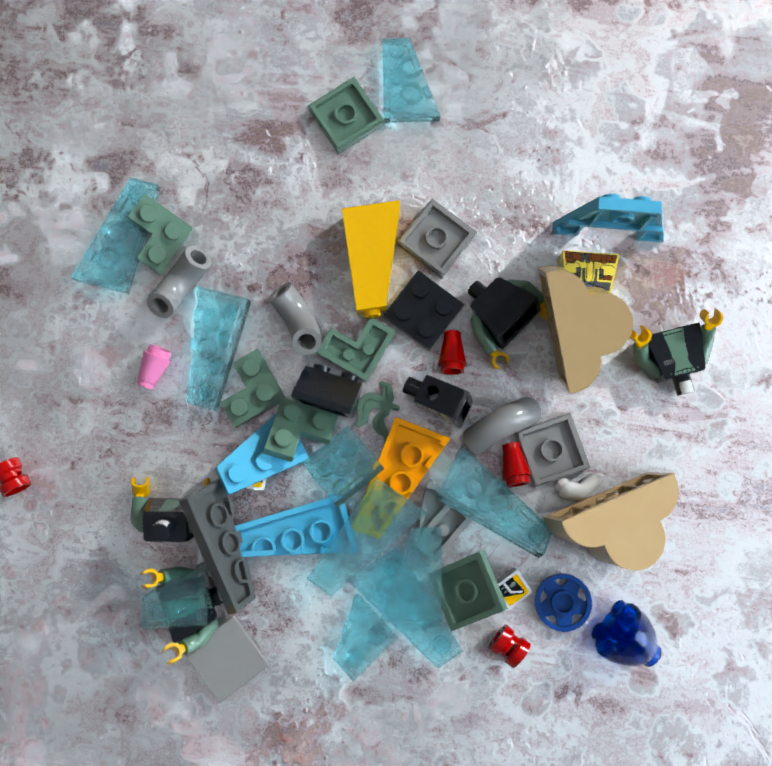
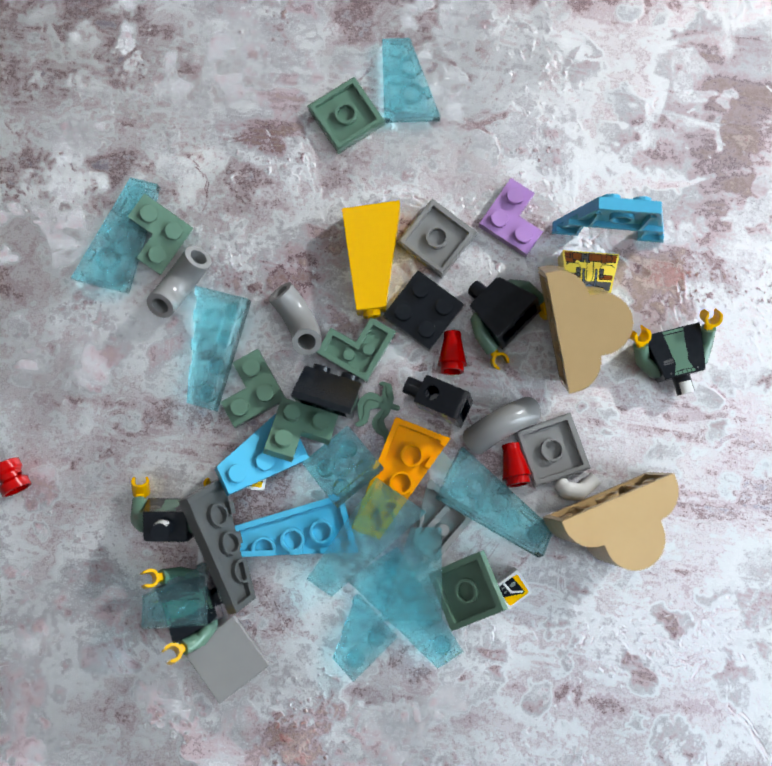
bright pink cone [137,344,172,390] -> none
red wheel [488,624,531,668] -> none
blue wheel [534,573,592,632] -> none
clear blue piece [591,600,662,667] -> none
none -> lavender plate [478,178,543,258]

